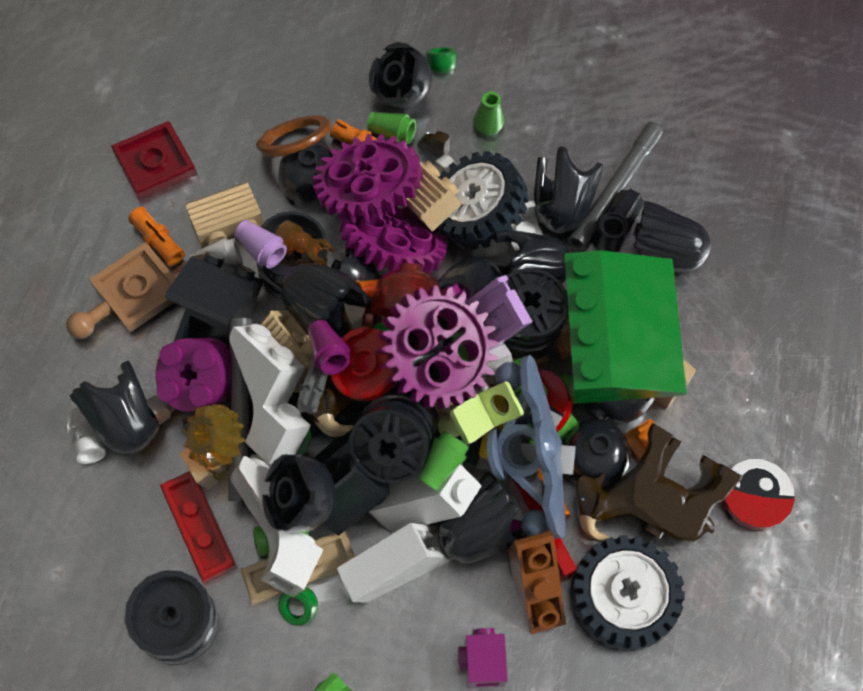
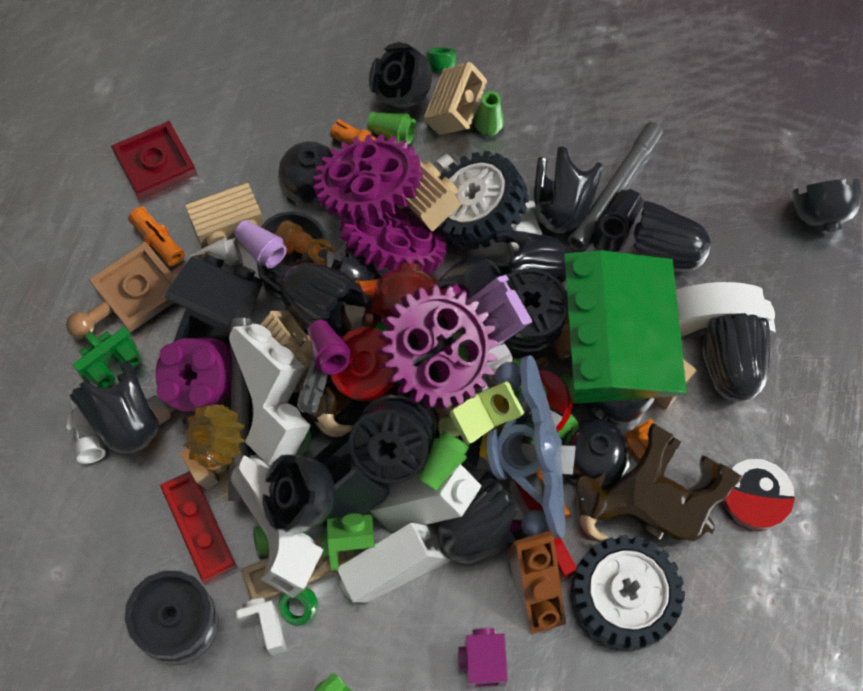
dark orange piece [256,115,331,157] -> none
dark brown tile [417,131,451,158] -> none
none -> green hips [72,327,142,388]
none -> white bracket [235,598,286,656]
none -> bright green bracket [320,514,375,570]
none -> tan brick [424,62,487,135]
none -> white arch [676,282,776,337]
none -> black hair [701,313,771,402]
none -> black cylinder [792,179,862,233]

